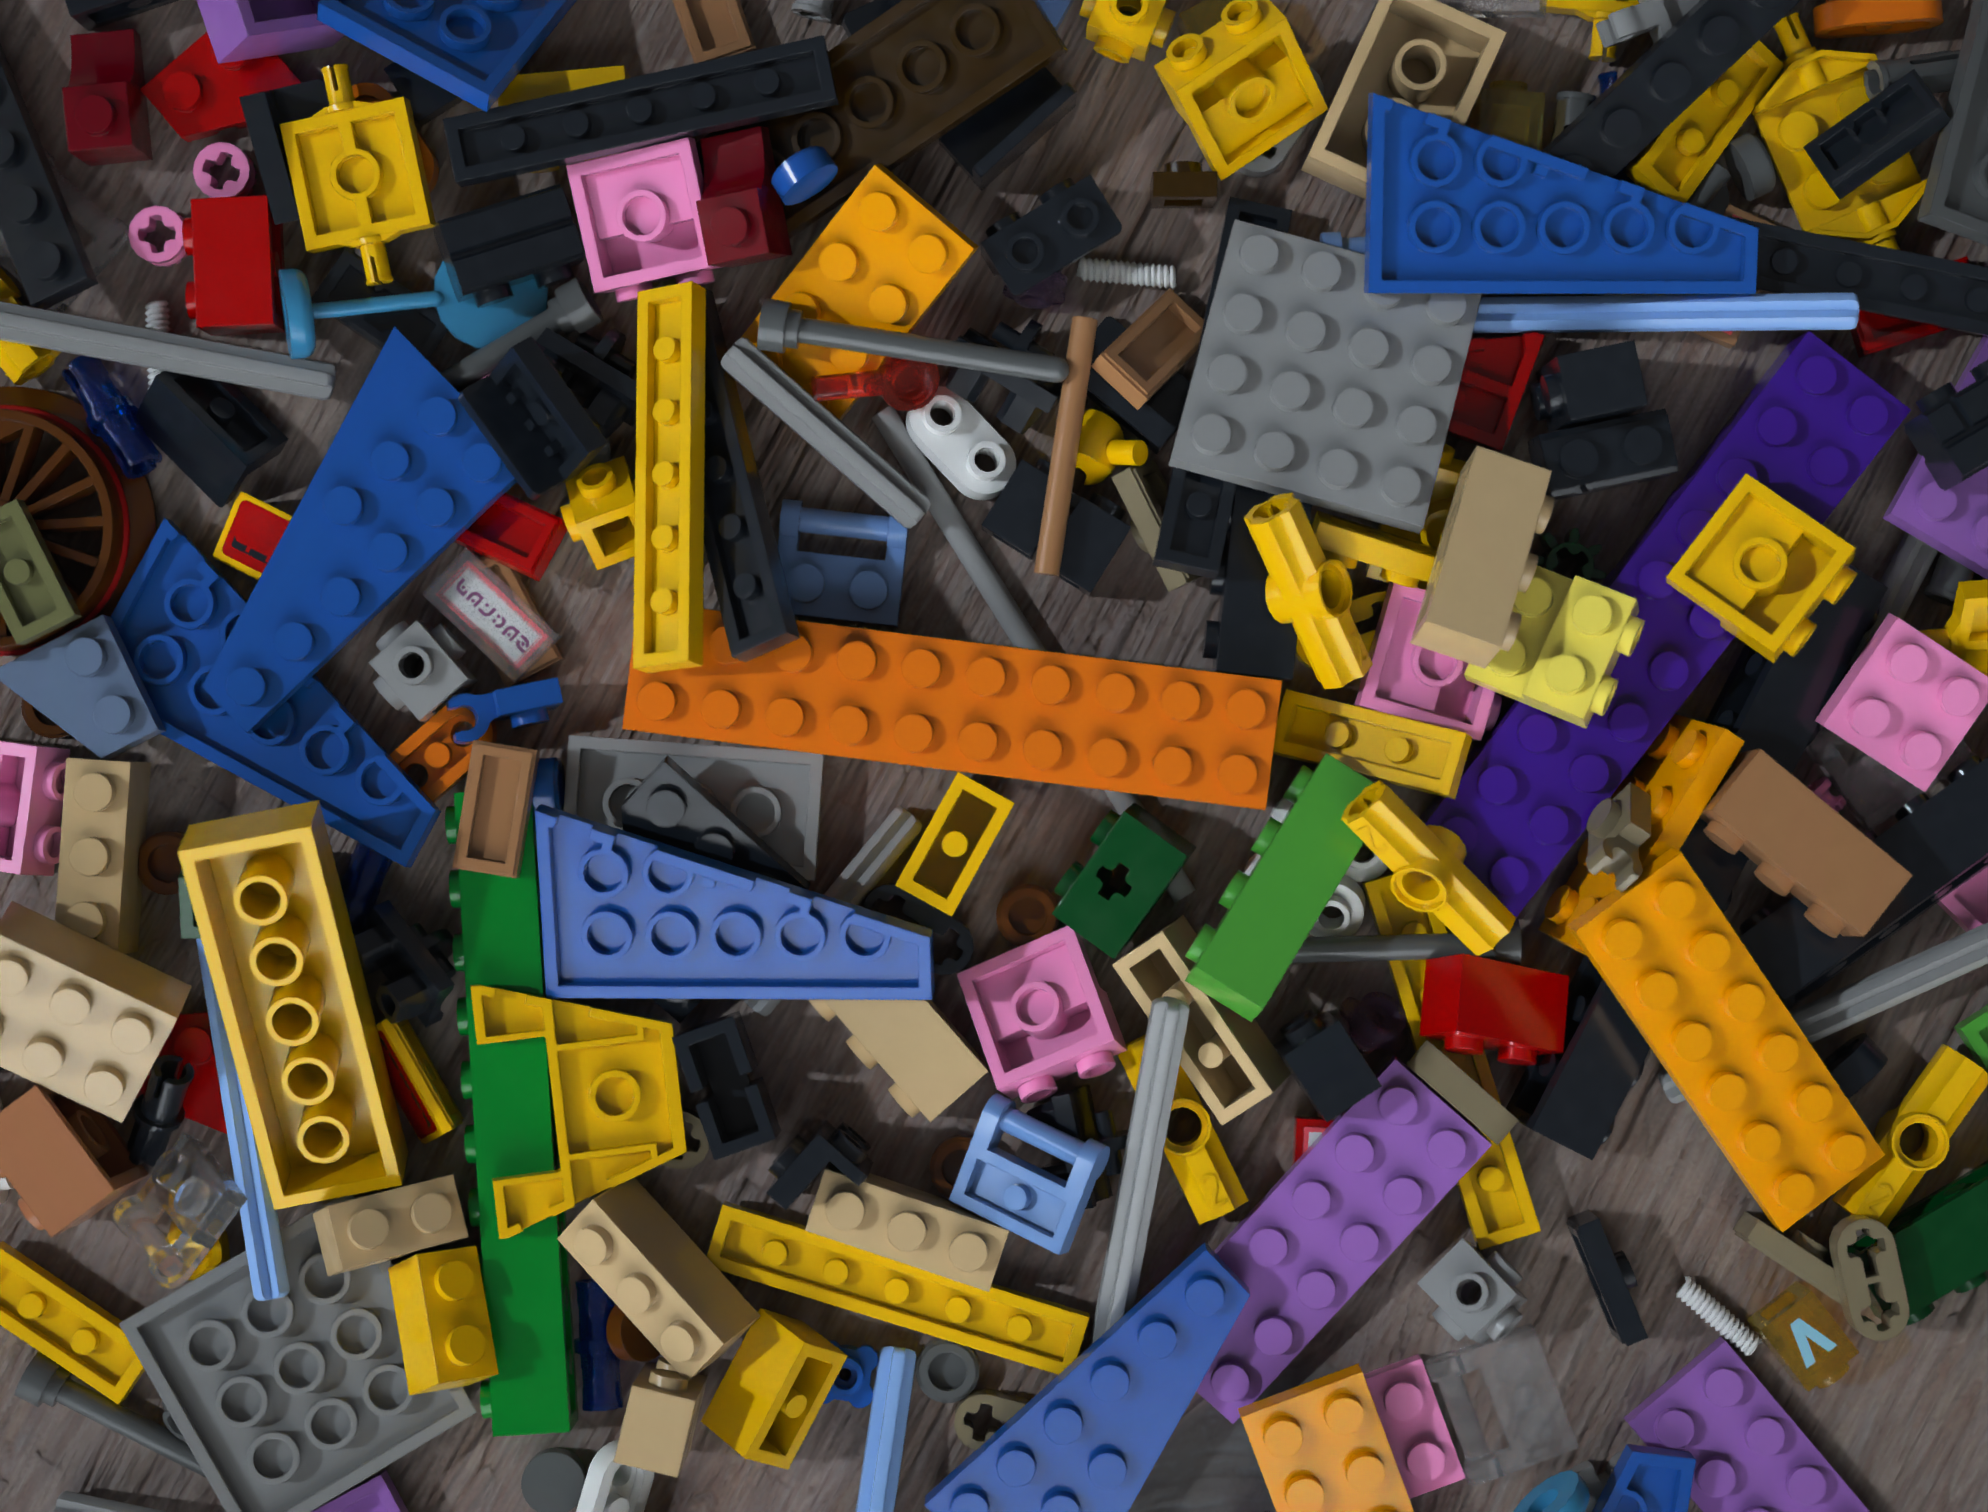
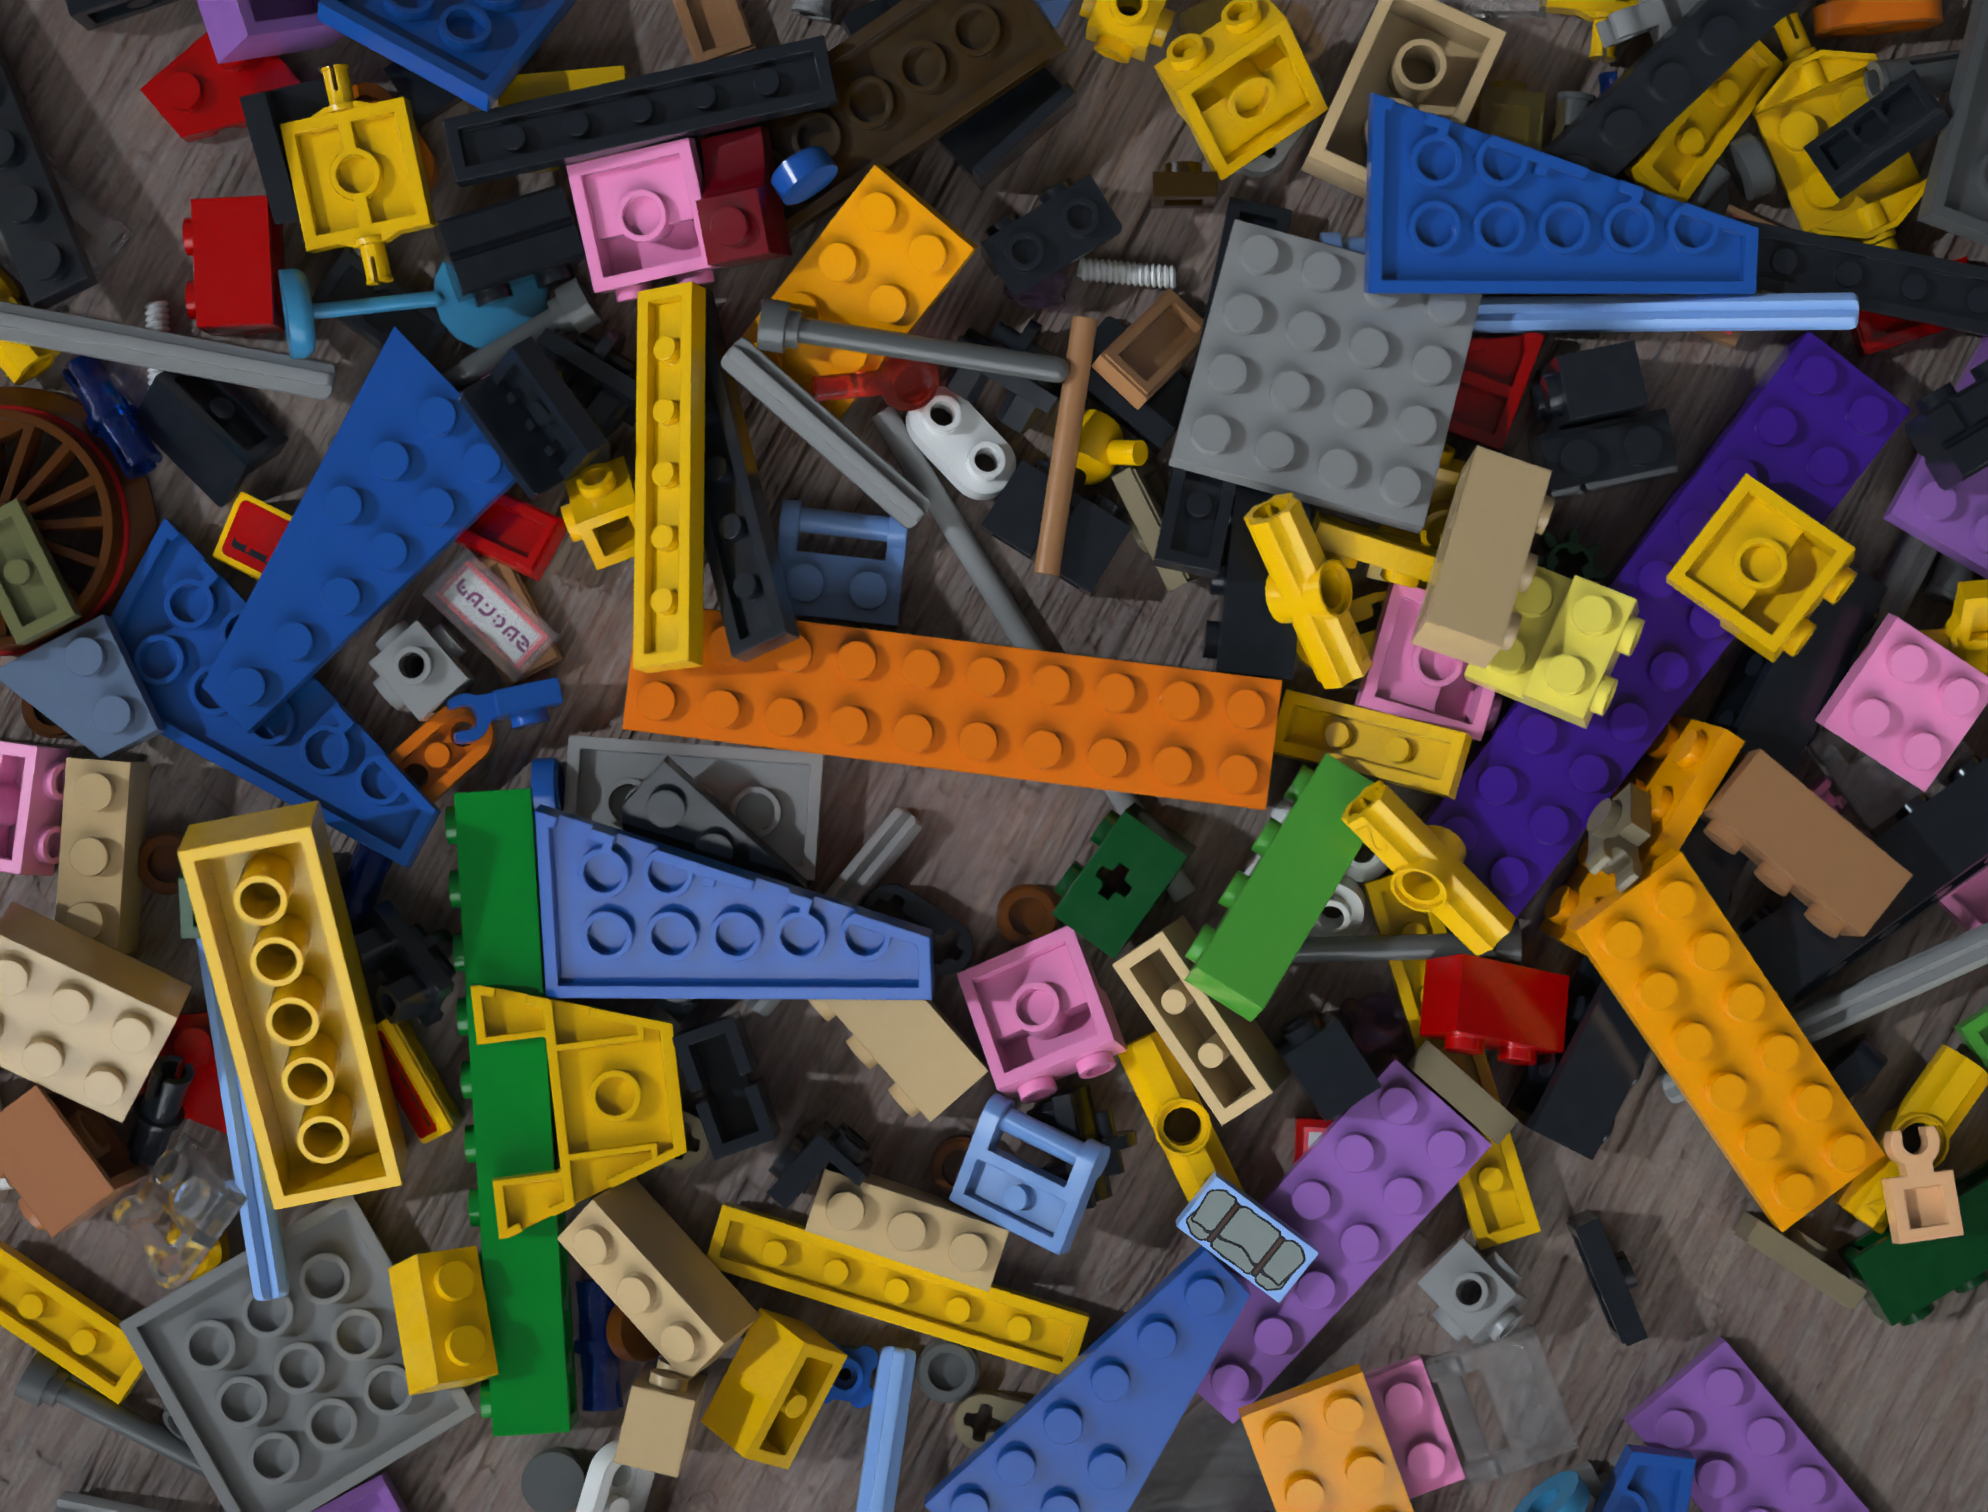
dark red arch [62,29,153,166] -> none
bright pink bush [128,205,188,267] -> none
bright pink bush [193,142,257,198] -> none
tan brick [313,1174,469,1276] -> none
medium nougat tile [452,740,540,878] -> none
yellow brick [895,772,1015,917] -> none
light grey axle [1089,996,1190,1347] -> none
white piece [1676,1276,1762,1356] -> none
clear yellow brick [1747,1281,1860,1392] -> none
dark tan beam [1829,1215,1909,1341] -> none
none -> tile [1175,1171,1319,1303]
none -> light nougat plate [1881,1126,1964,1244]

